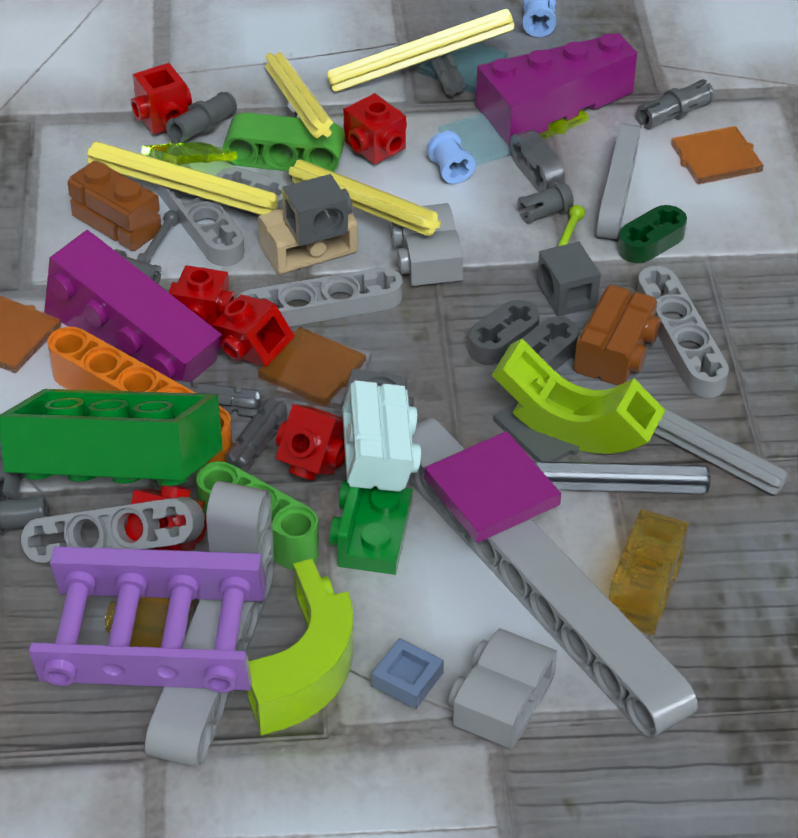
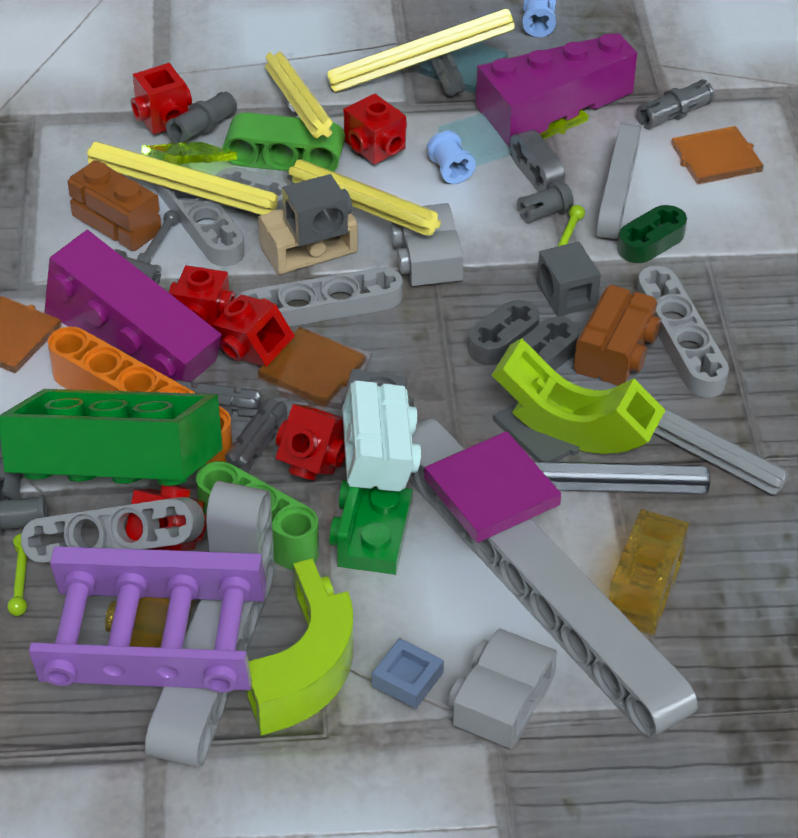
none -> lime hinge [7,533,27,616]

